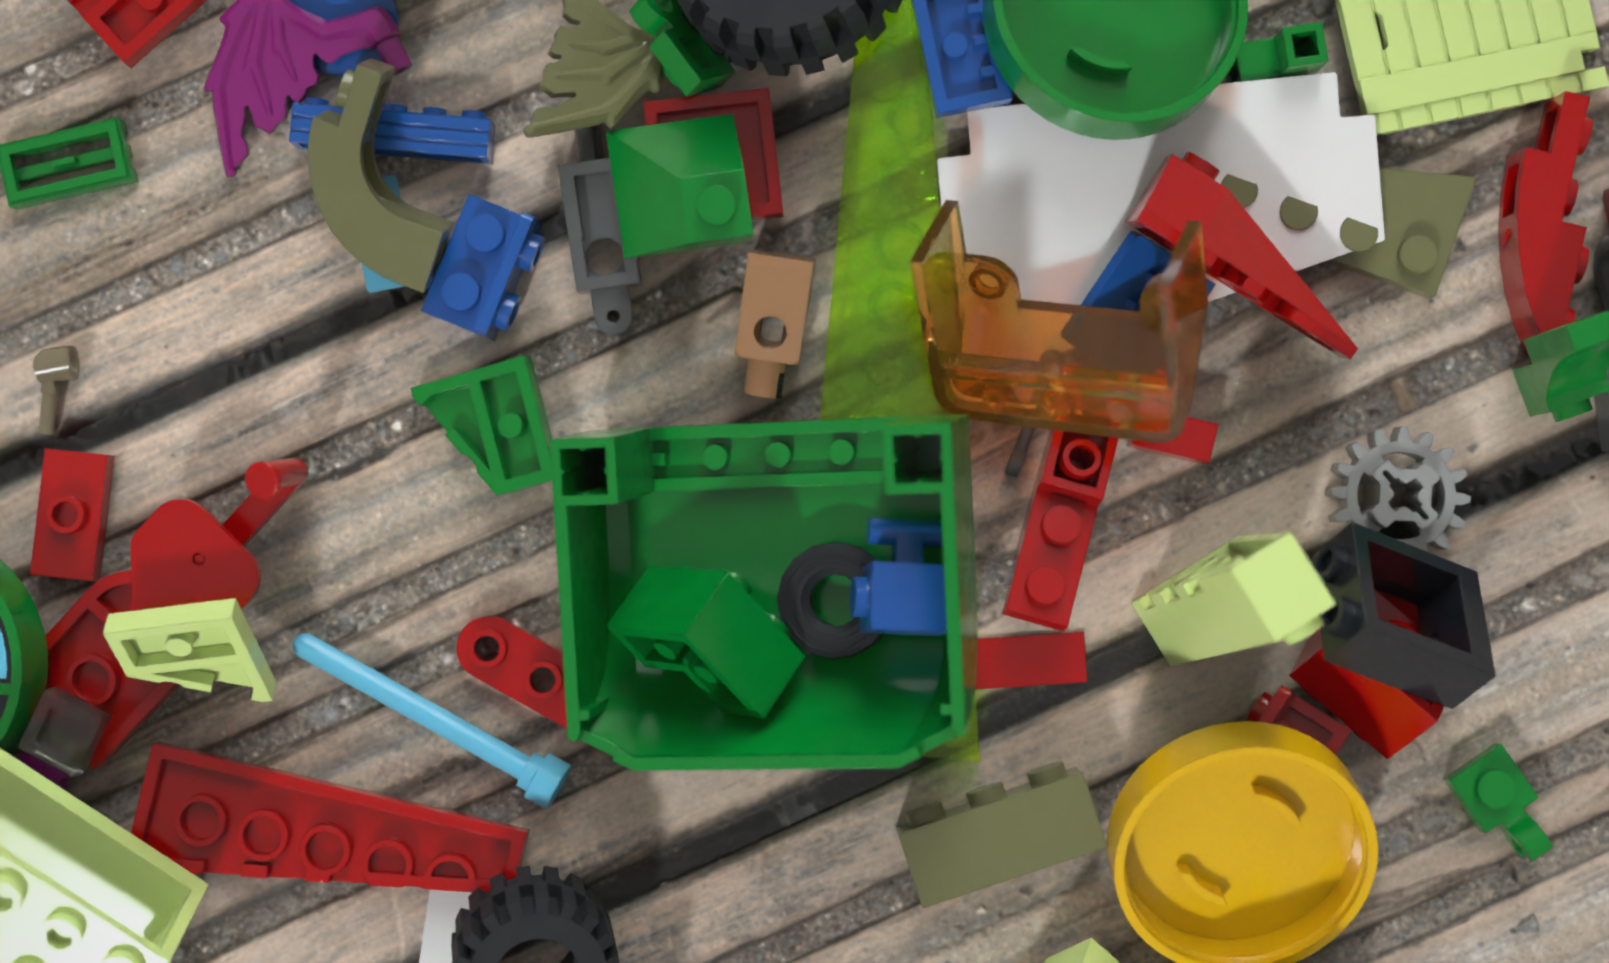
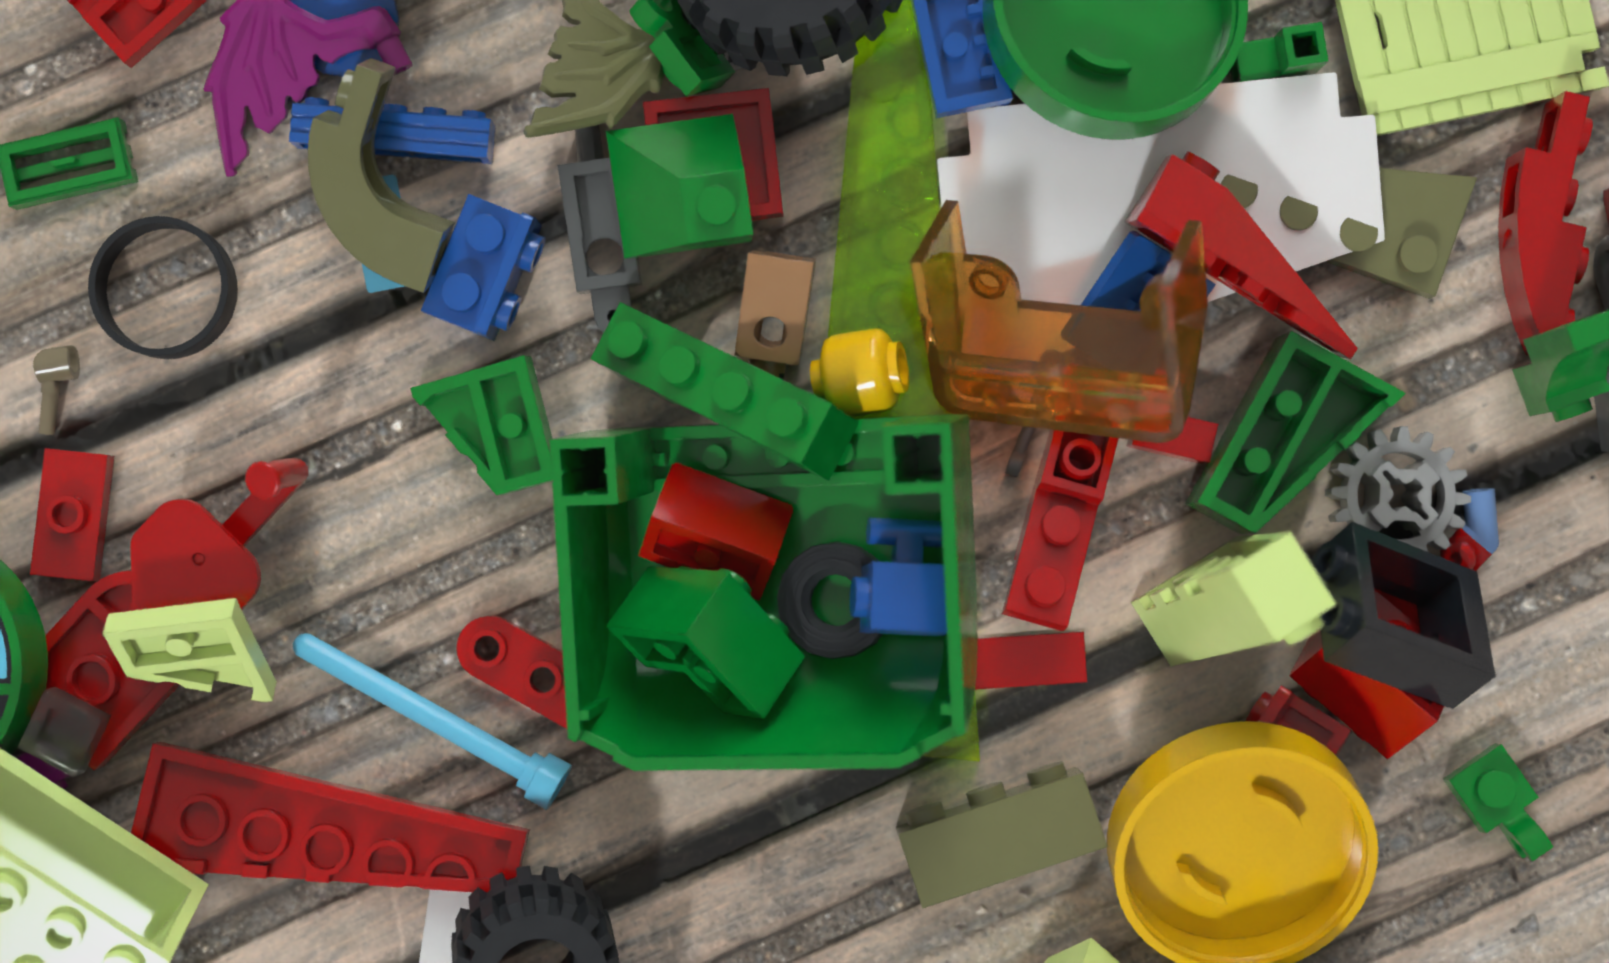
none -> black tyre [88,216,238,359]
none -> green arch [590,302,859,481]
none -> red panel [638,463,793,601]
none -> yellow head [810,328,909,417]
none -> green wedge [1185,330,1406,535]
none -> arm [1439,488,1499,571]

